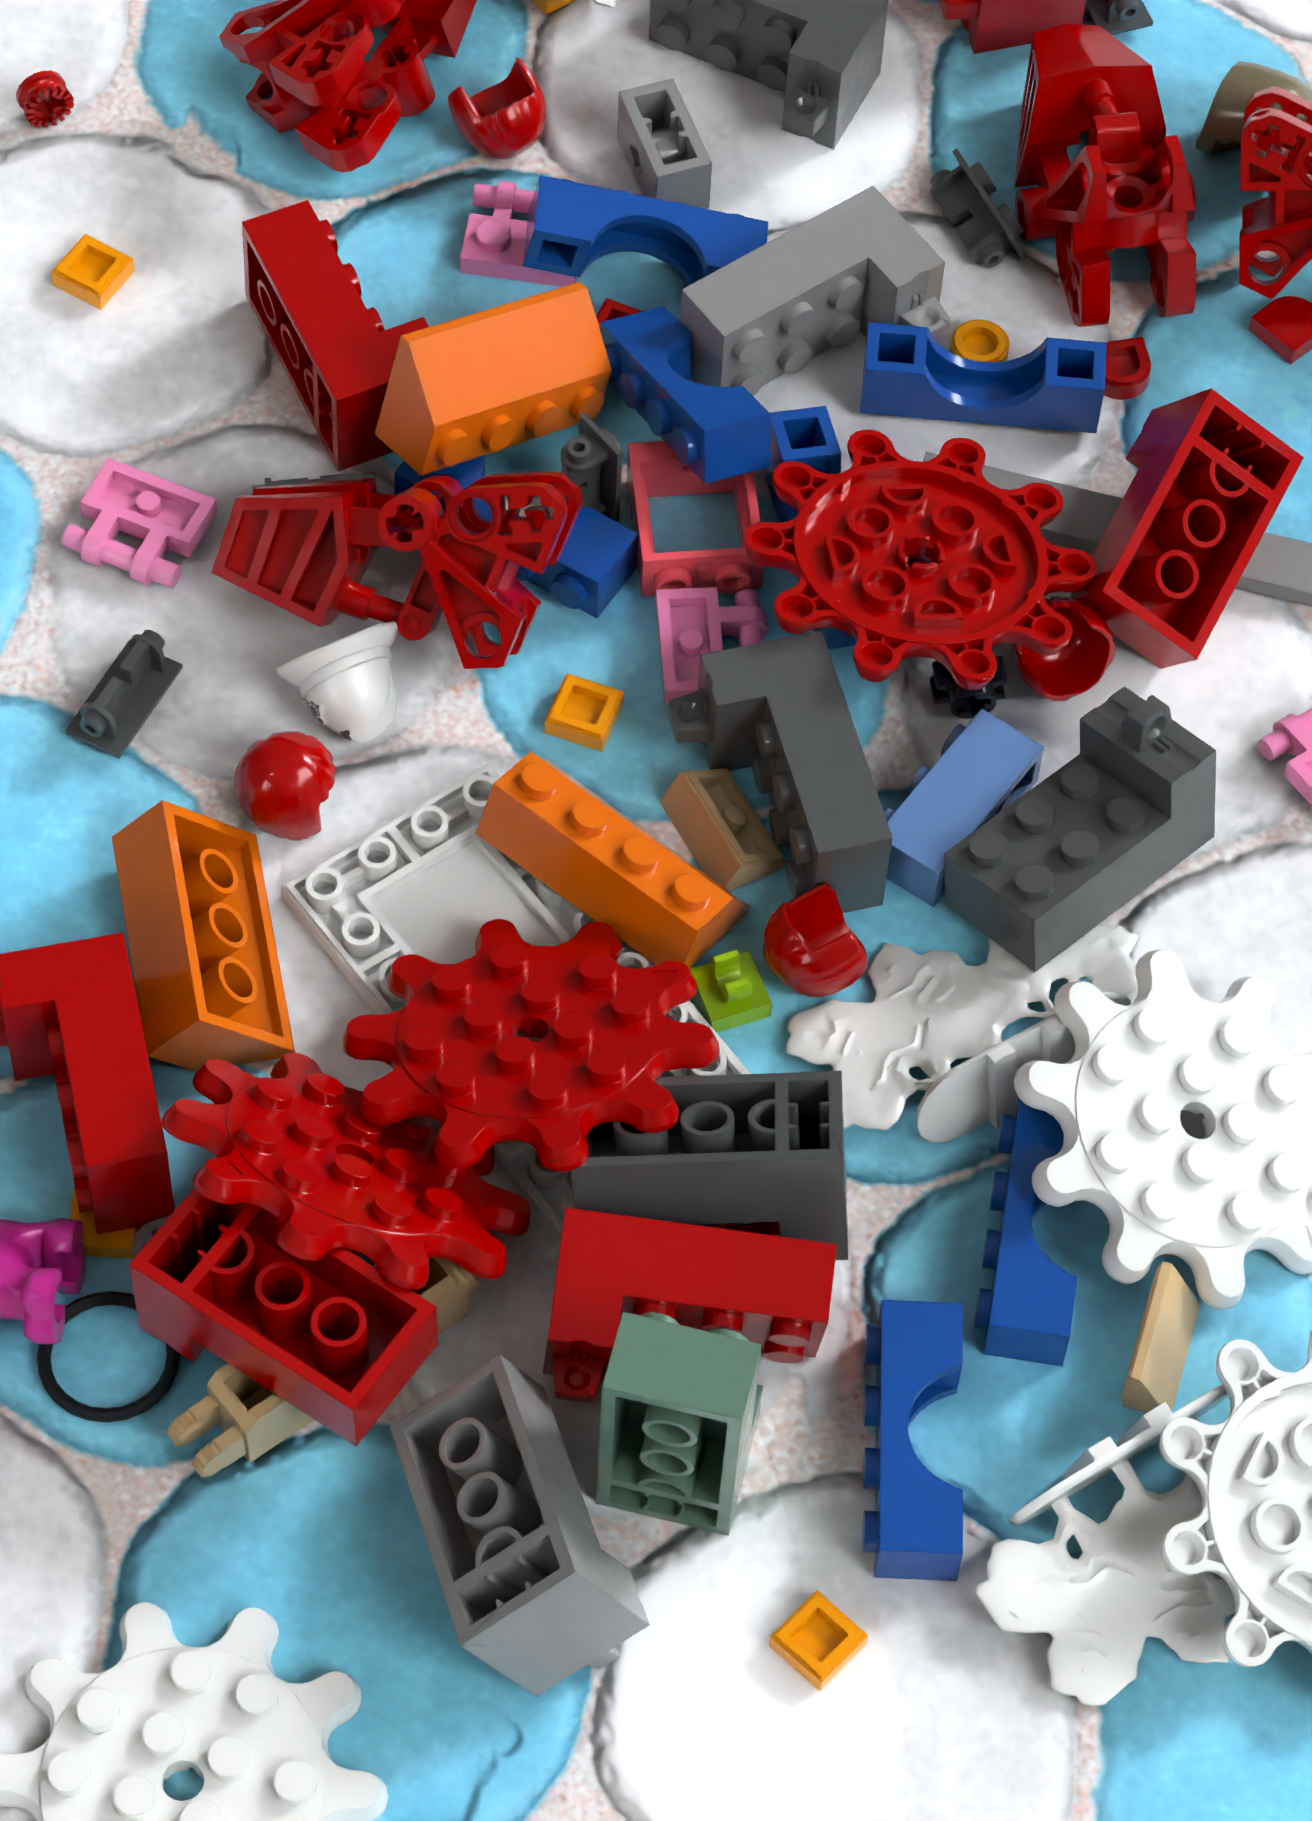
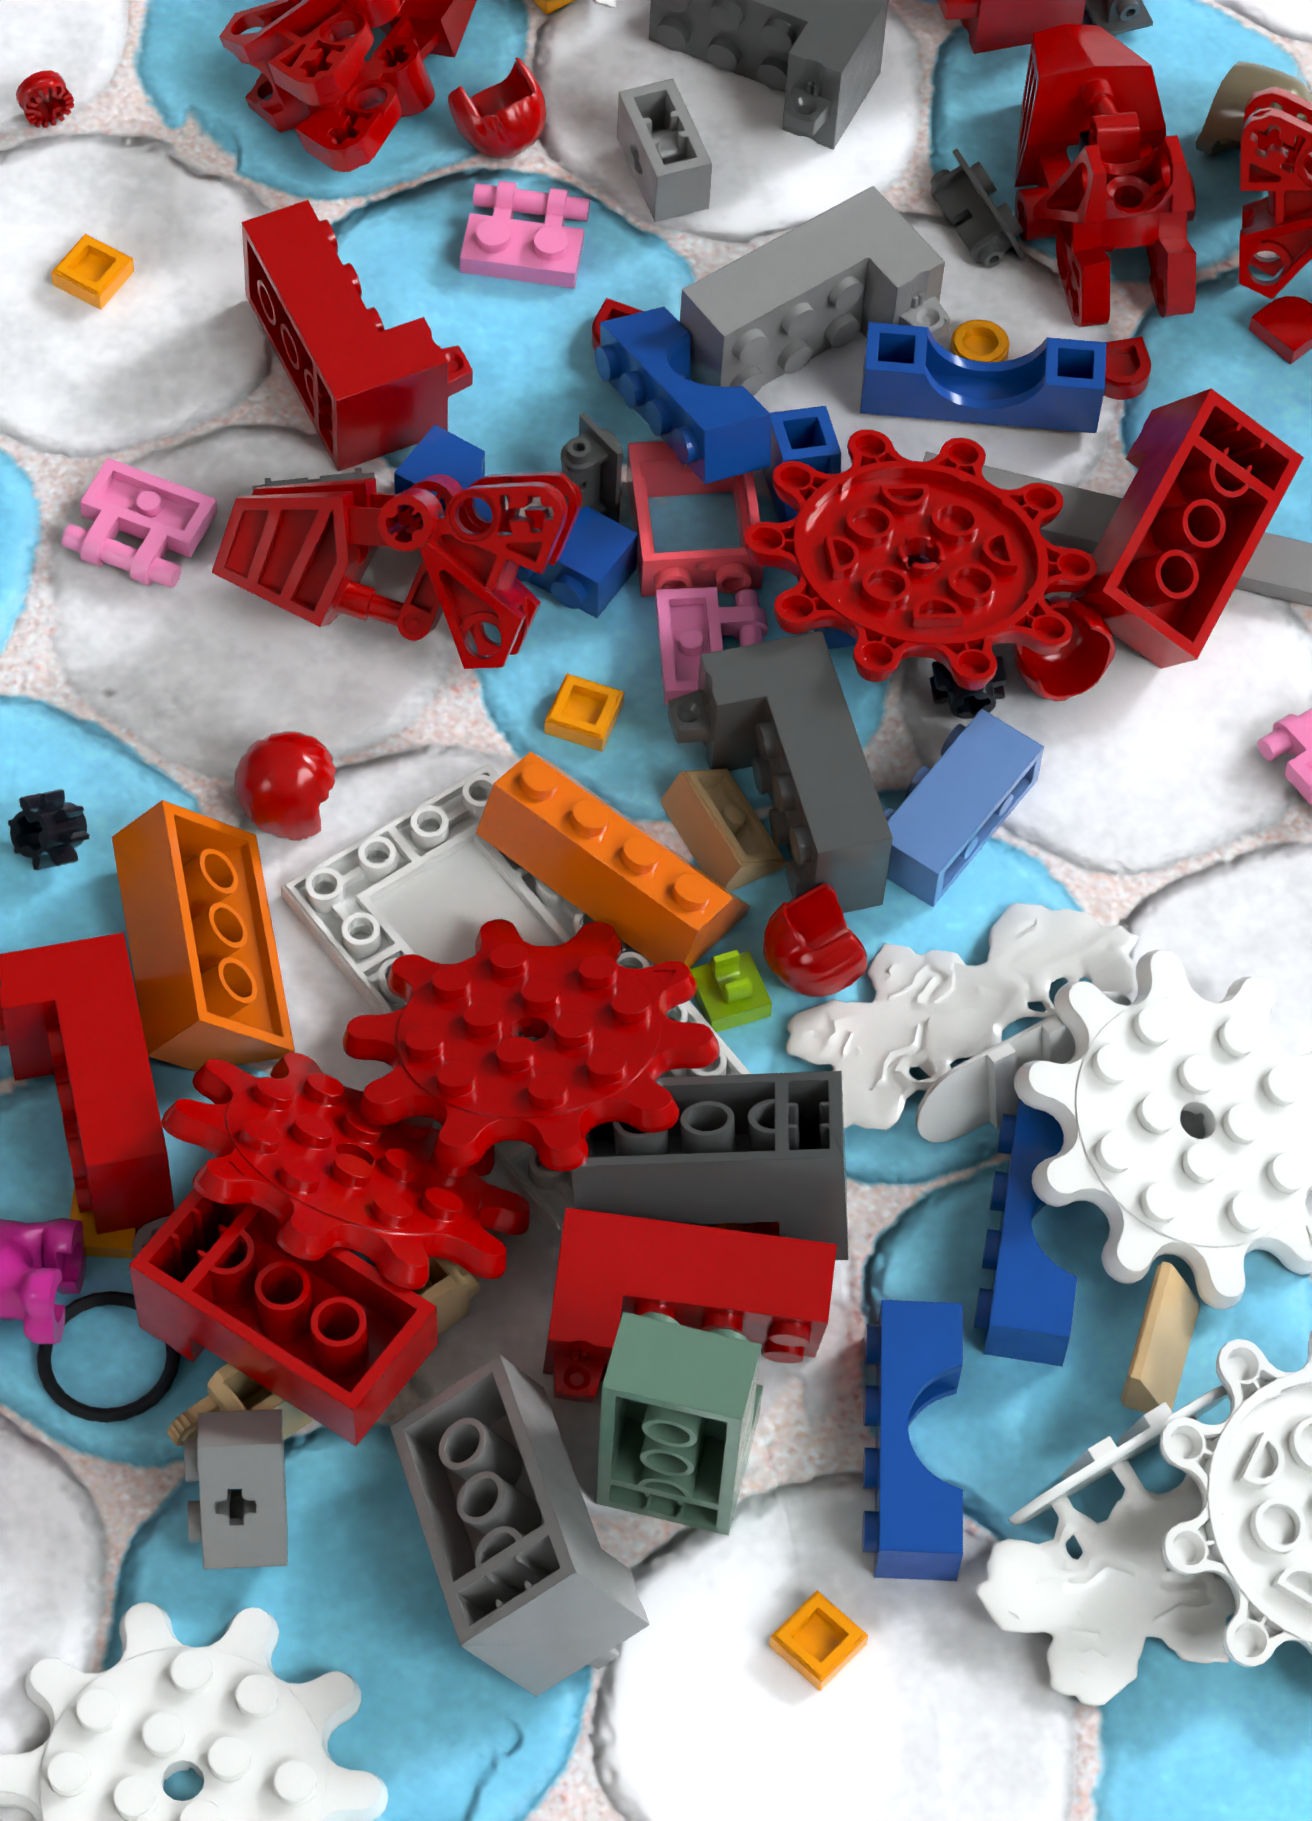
dark grey hinge [65,630,183,759] -> none
white piece [276,621,399,743] -> none
orange slope [375,282,612,476] -> none
blue arch [523,175,768,286] -> none
dark grey hinge [944,686,1216,972] -> none
none -> black gear [8,789,90,870]
none -> light grey brick [184,1409,288,1569]

